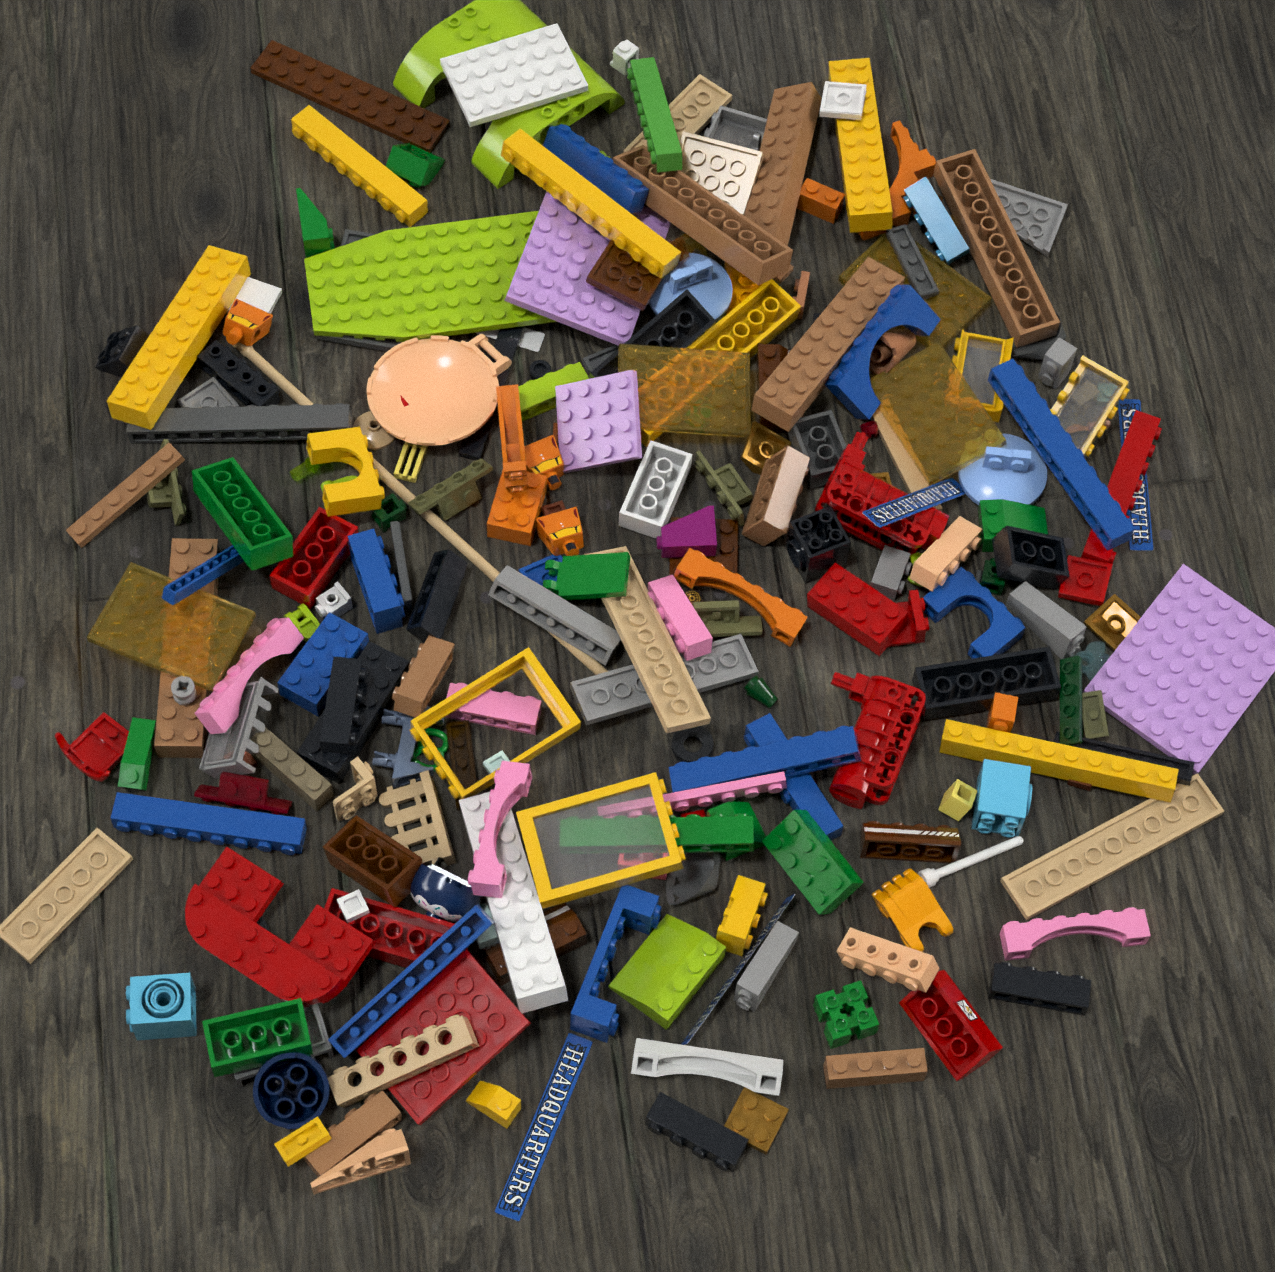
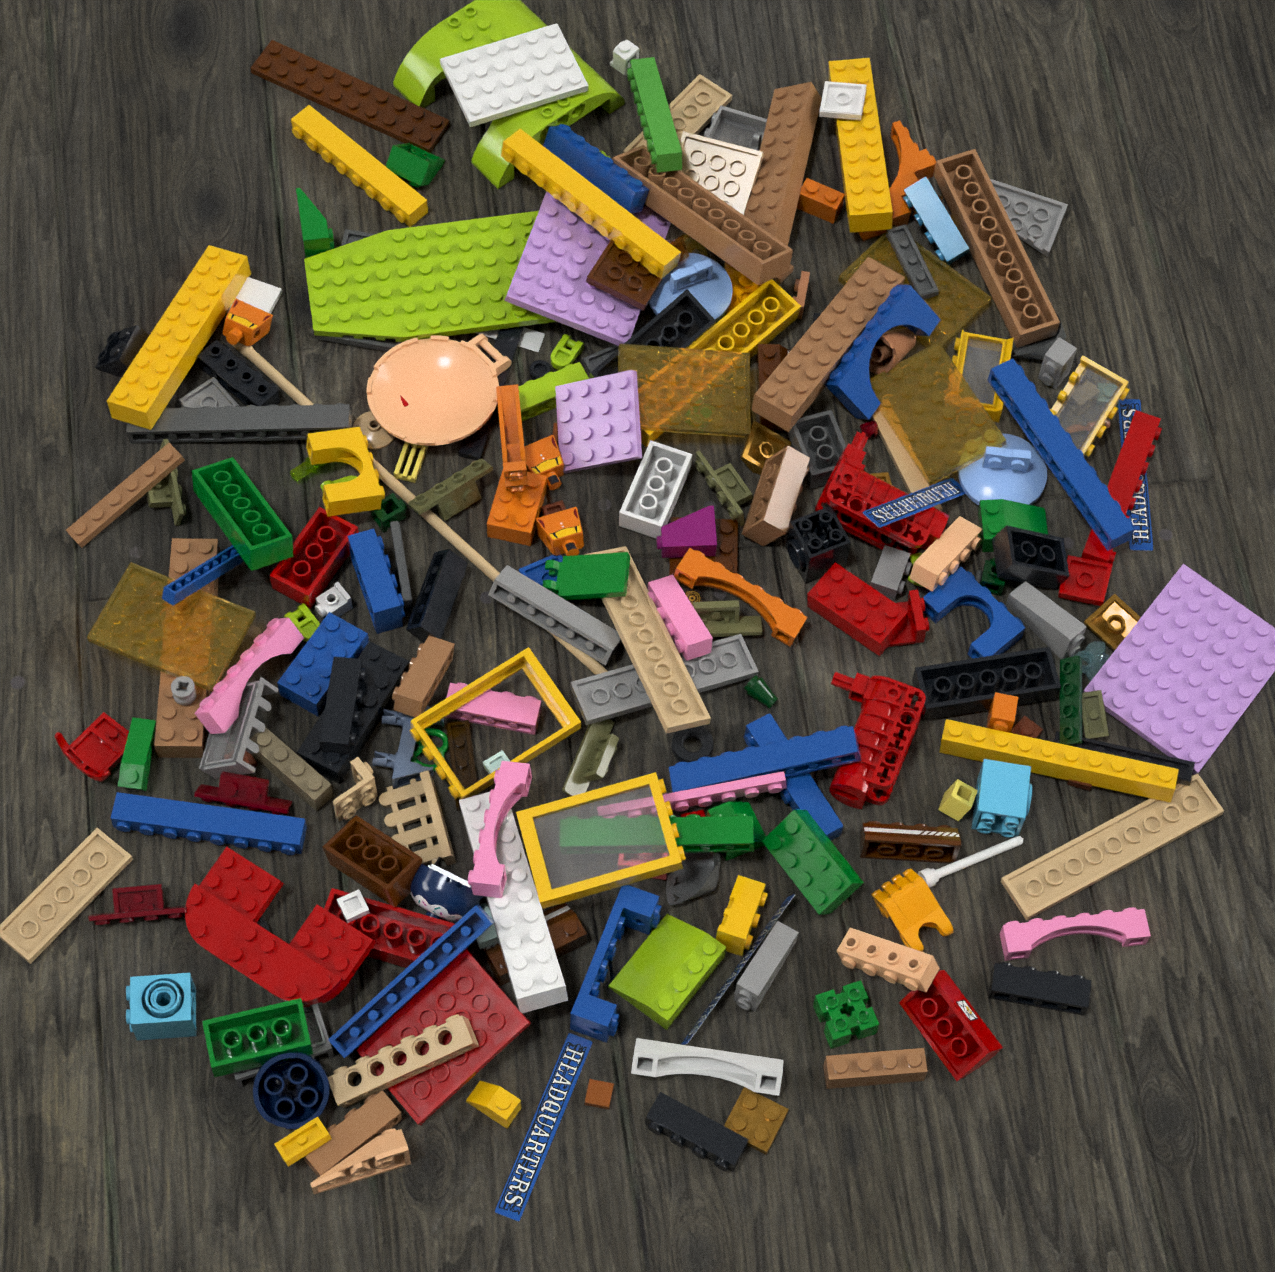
none -> dark red bracket [88,883,187,925]
none -> lime plate [551,334,585,370]
none -> olive bracket [562,719,619,797]
none -> dark orange tile [585,1079,614,1110]
none -> copper plate [1011,716,1043,739]

